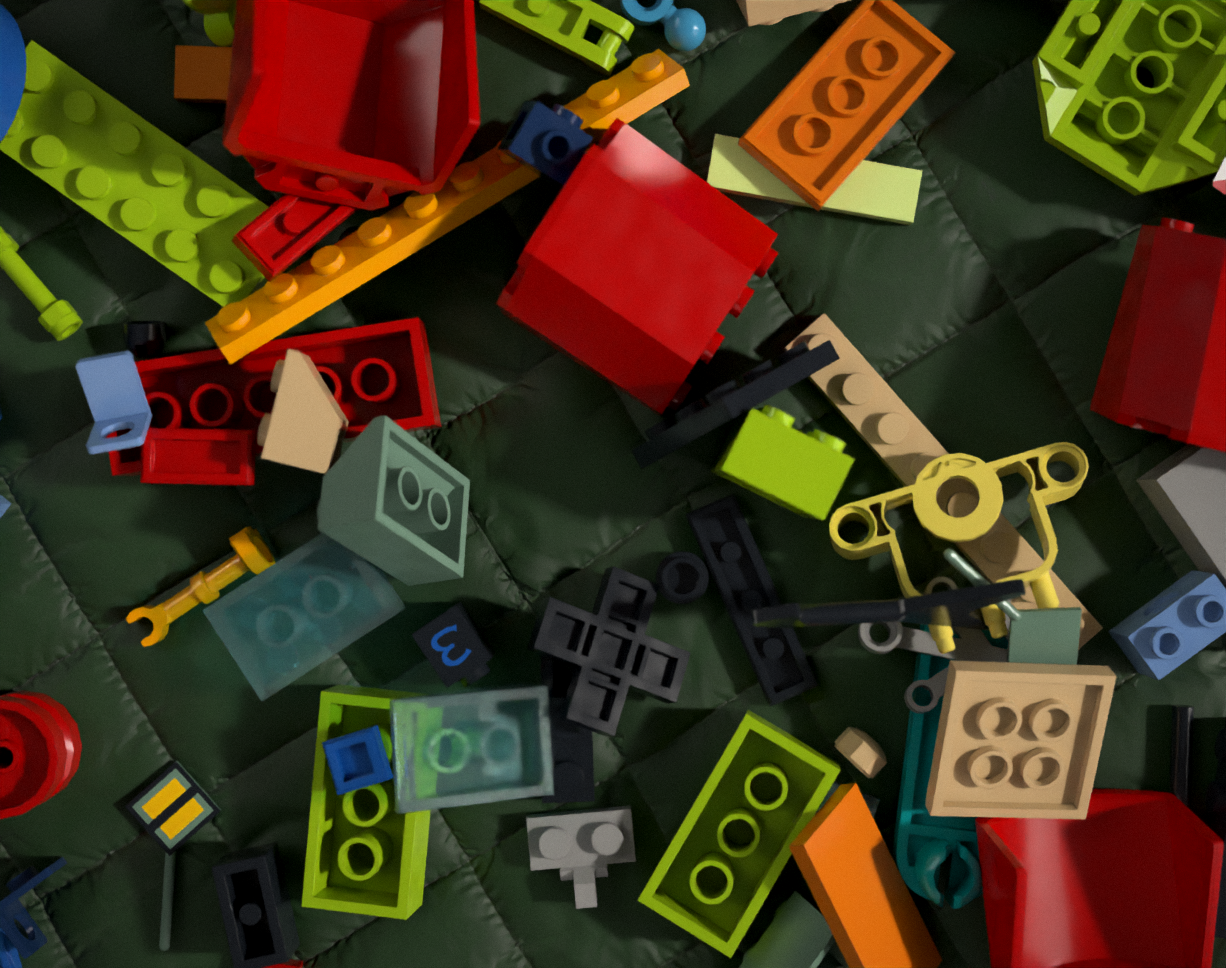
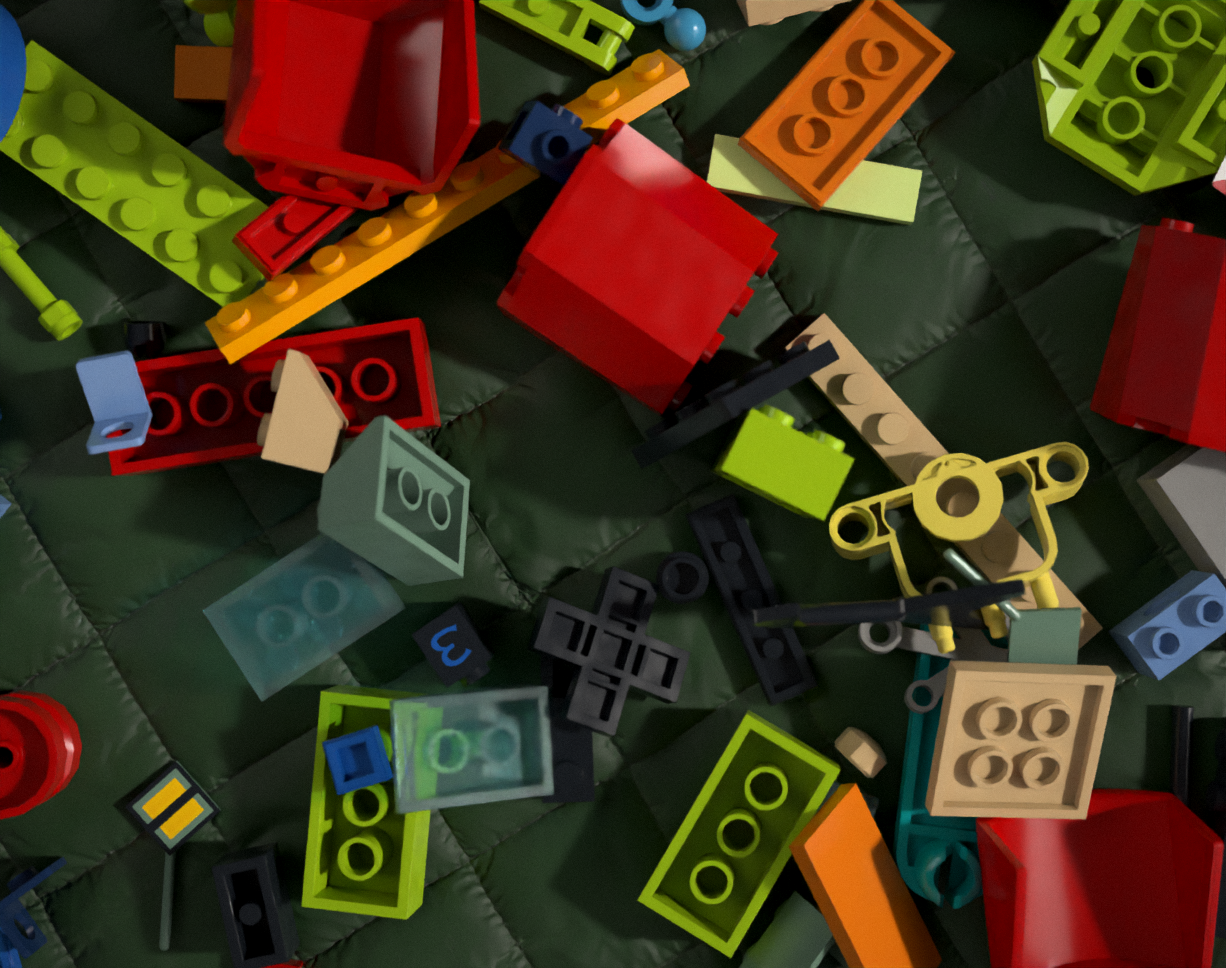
light orange piece [126,526,276,647] -> none
red tile [140,428,256,485] -> none
light grey hinge [526,805,636,909] -> none

